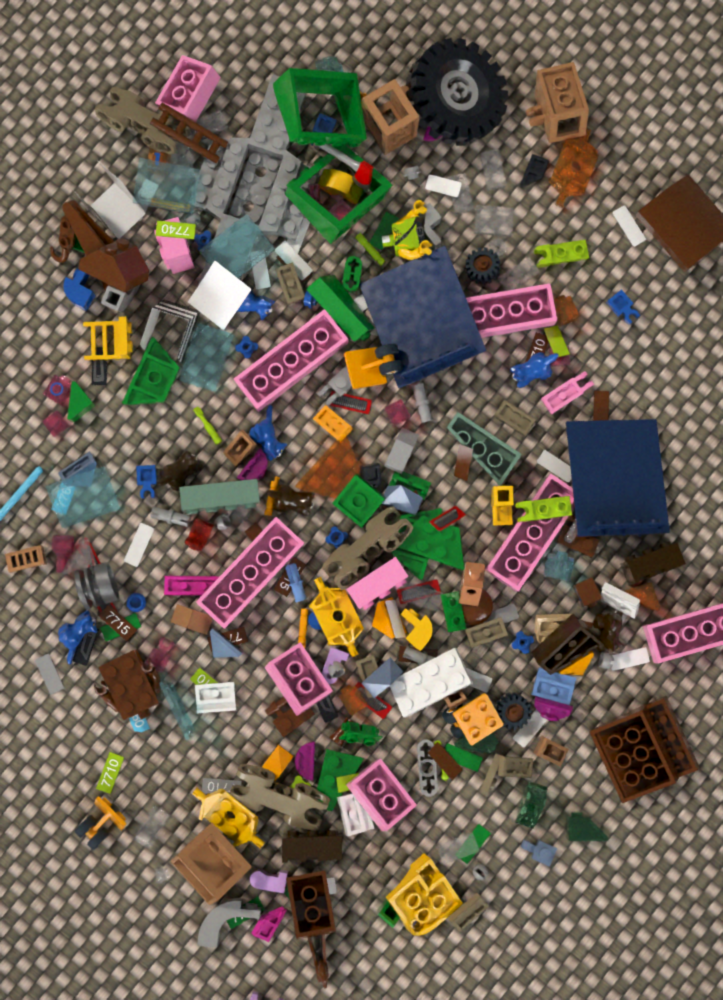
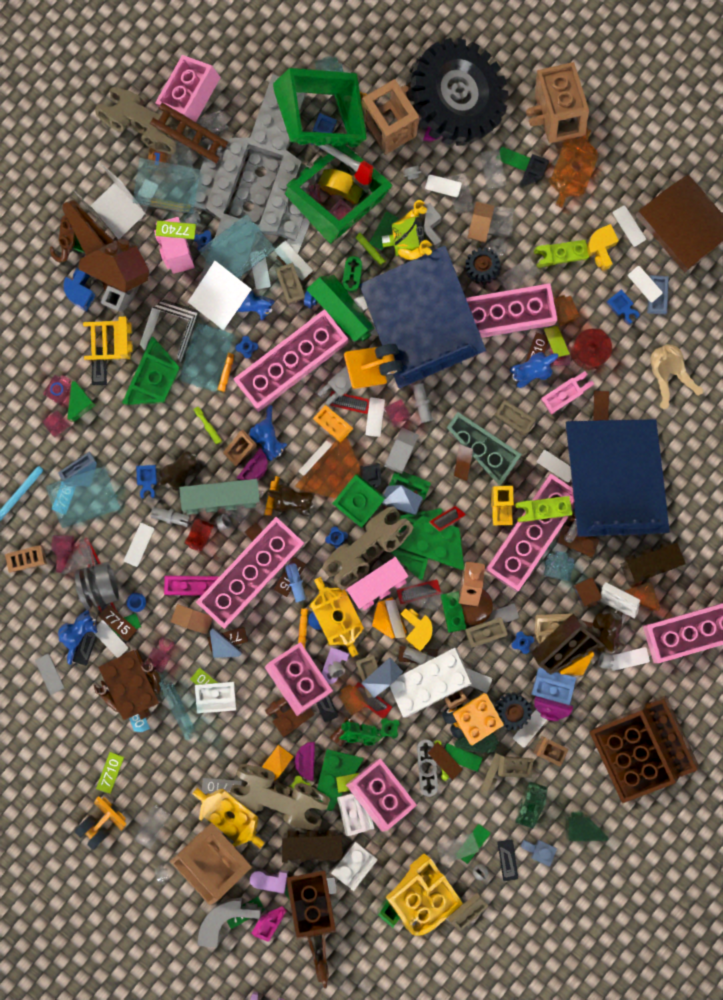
none -> white sticker [93,620,128,658]
none -> light orange wheel [217,352,234,392]
none -> white sticker [298,441,332,476]
none -> white plate [331,841,378,891]
none -> white sticker [365,397,385,437]
none -> green plate [379,718,400,739]
none -> medium nougat slope [467,201,495,243]
none -> green sticker [496,146,530,171]
none -> black sticker [497,839,518,881]
none -> clear red brick [571,328,612,370]
none -> yellow brick [587,224,619,271]
none -> white sticker [628,266,663,302]
none -> sand blue tile [647,275,669,315]
none -> tan hair [650,344,703,409]

